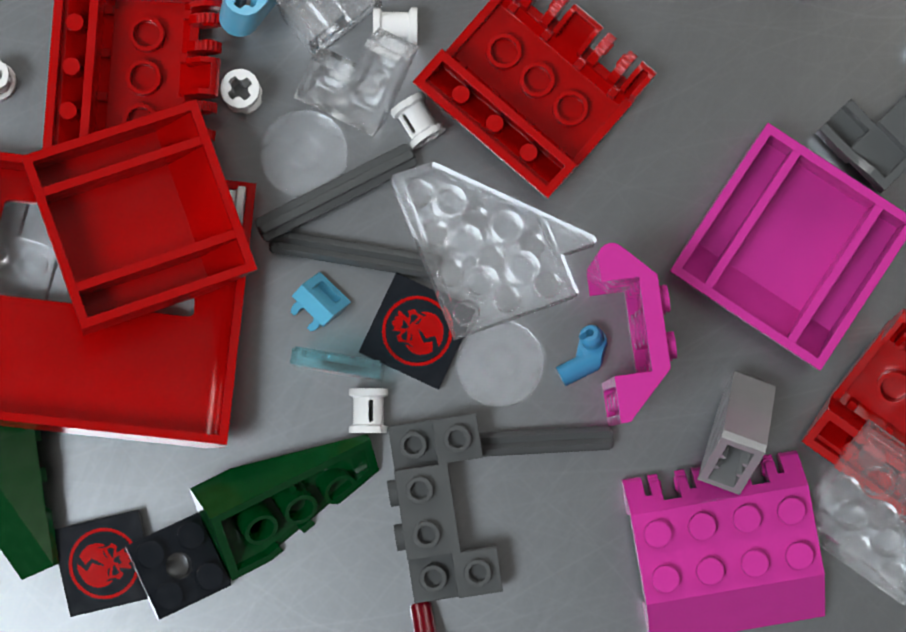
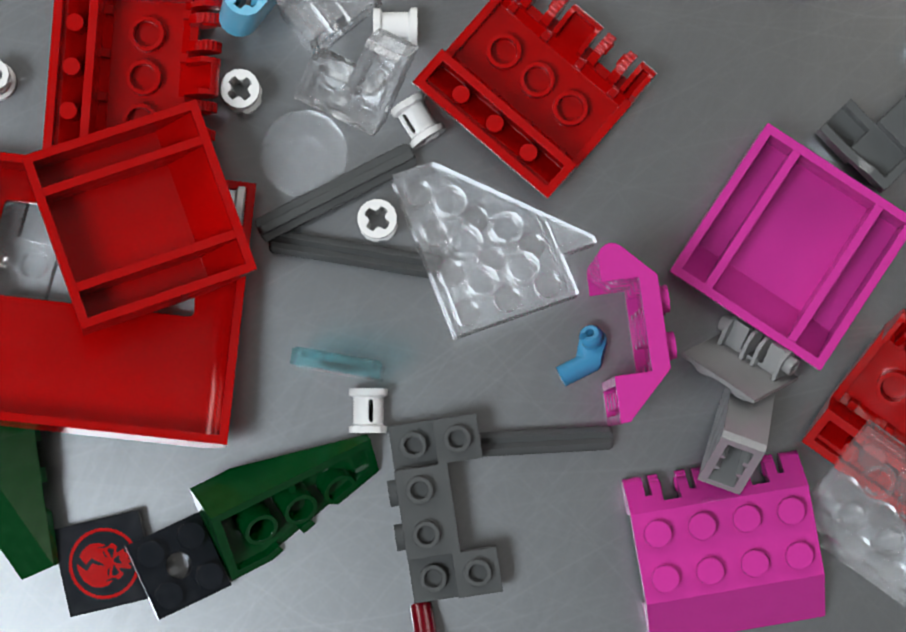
medium azure tile [291,272,351,332] -> none
tile [359,273,476,390] -> none
clear tile [456,319,543,407] -> none
none -> white bush [357,199,398,243]
none -> light grey hinge [681,314,800,404]

